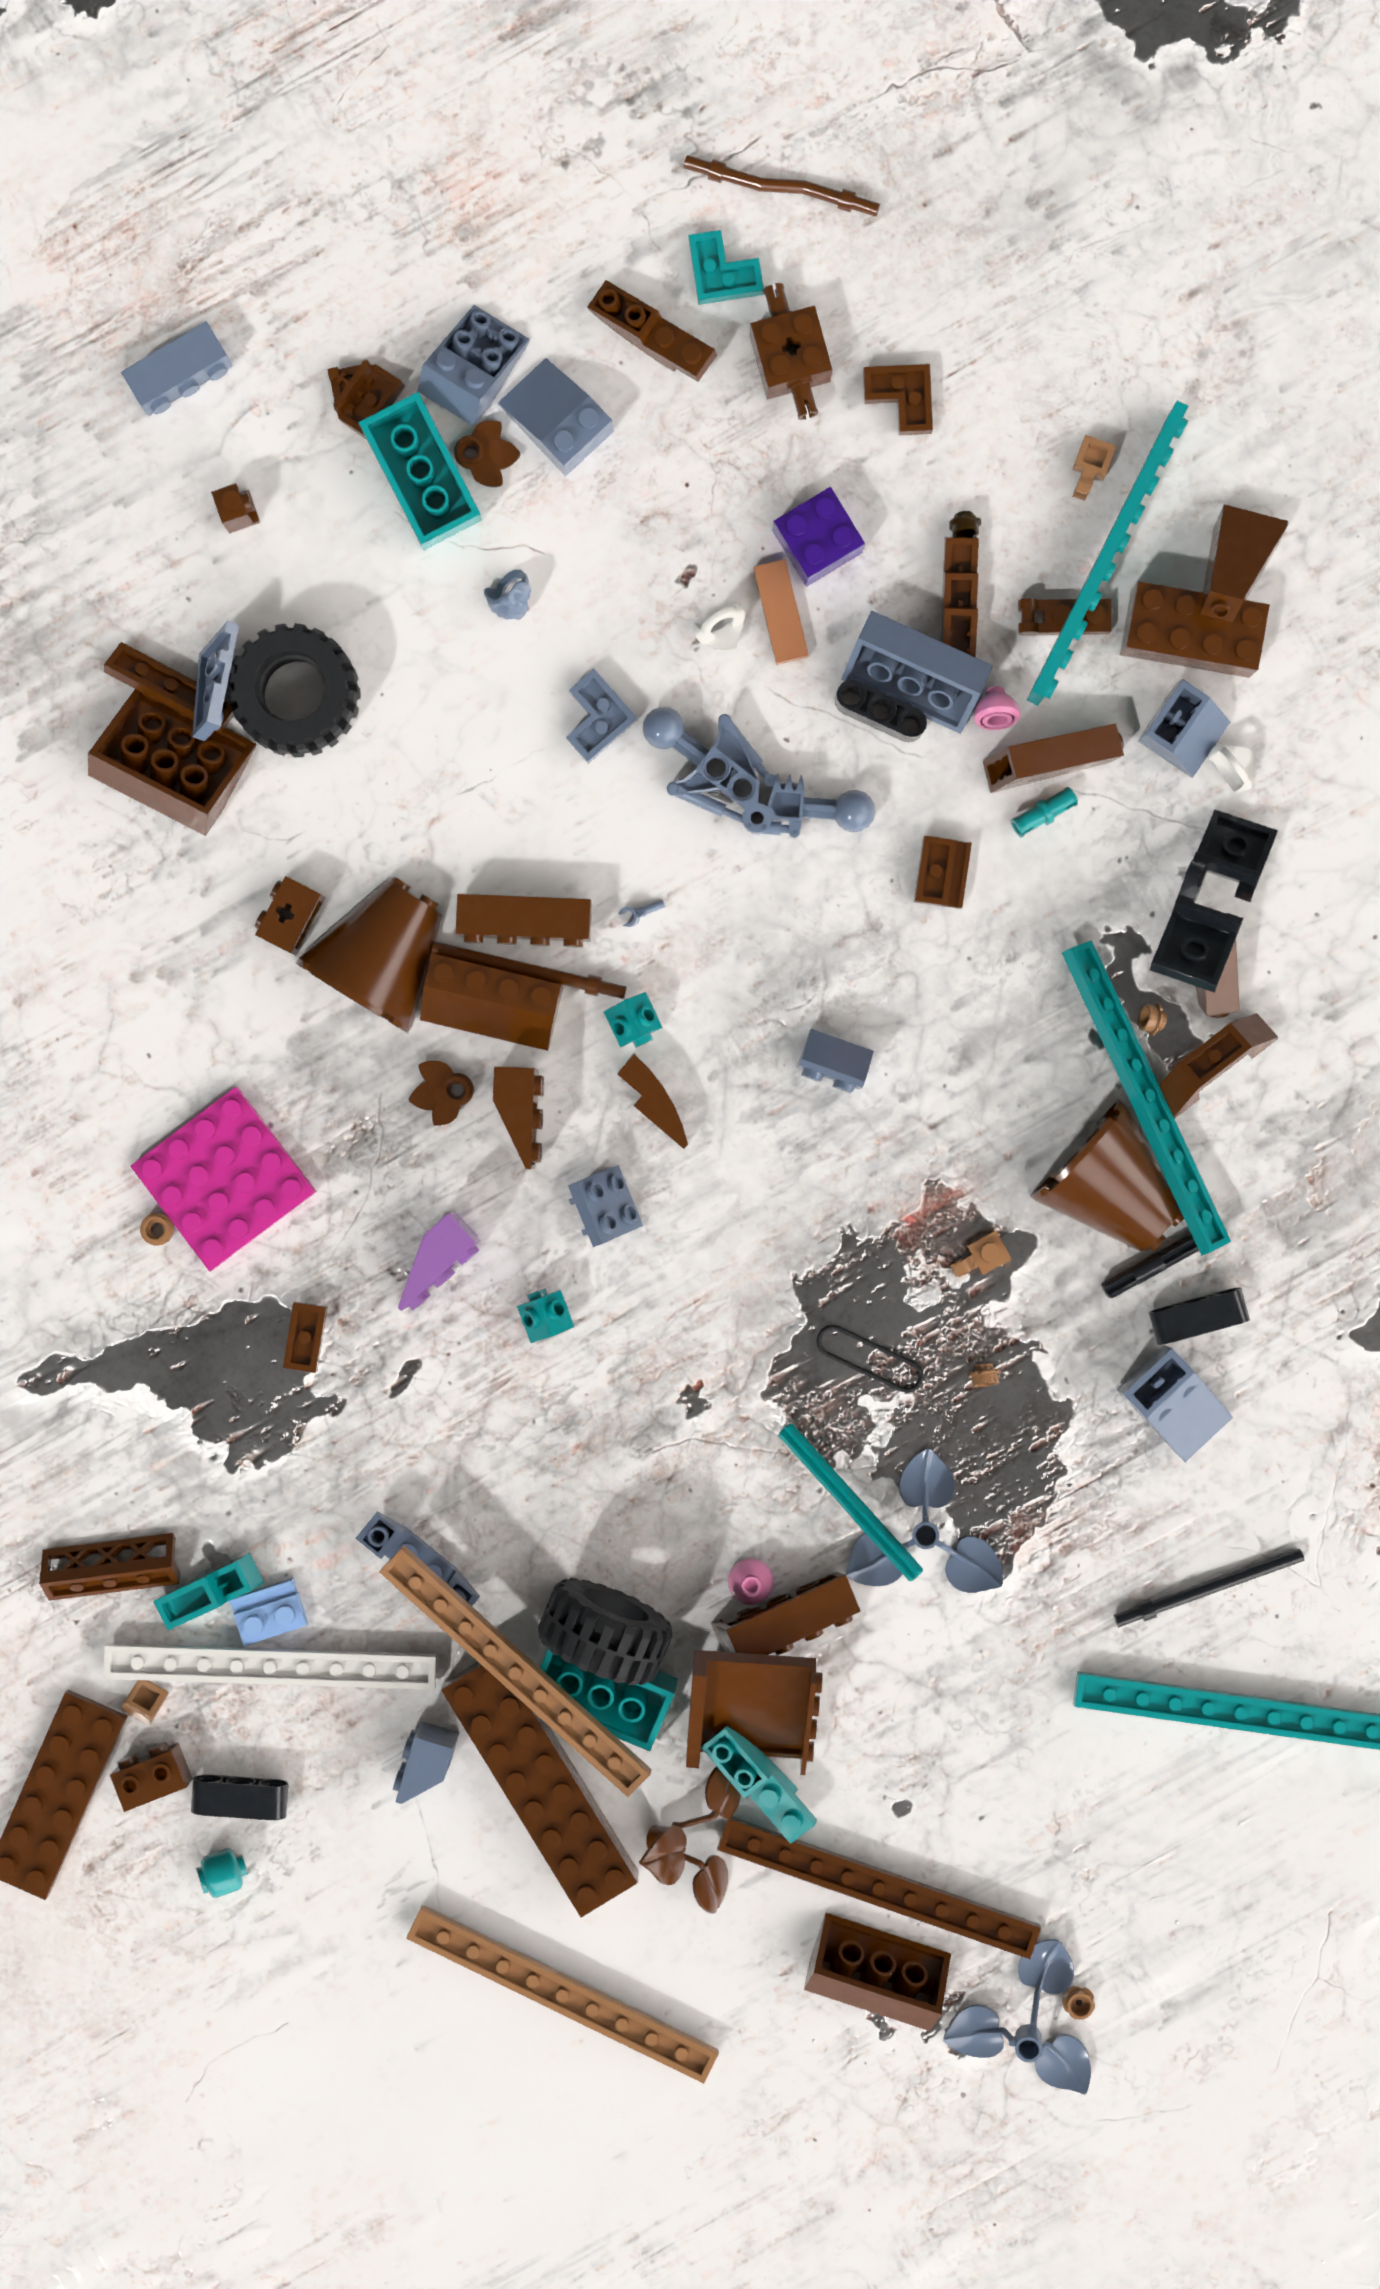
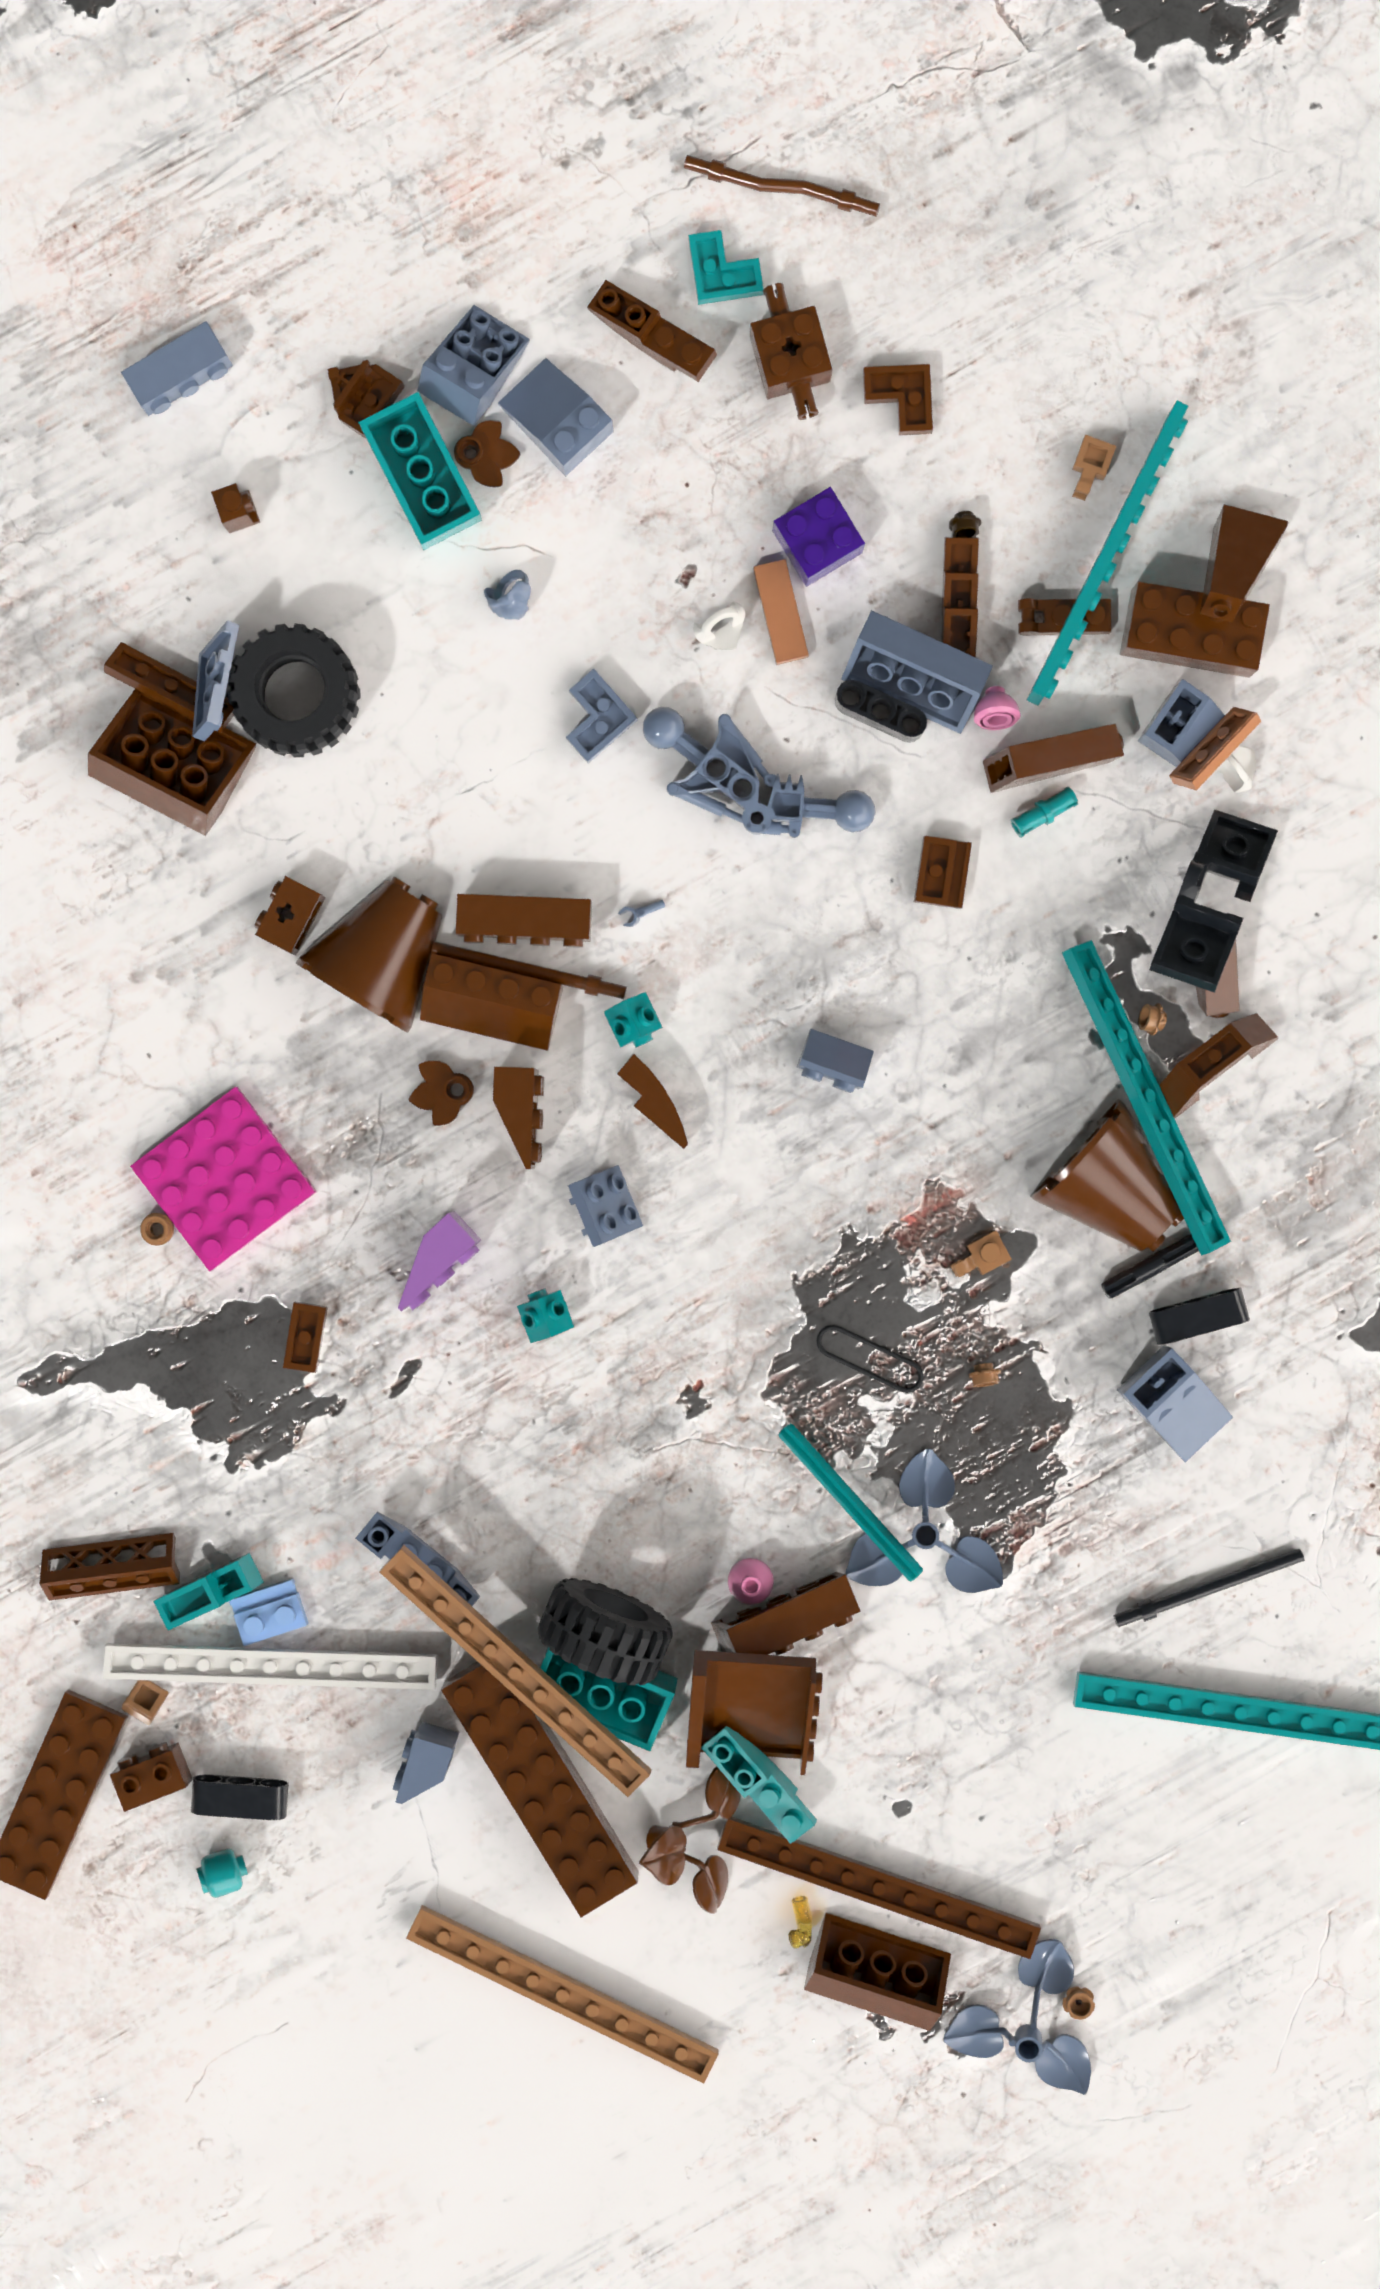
none -> clear yellow arm [788,1896,812,1949]
none -> nougat tile [1169,707,1261,791]

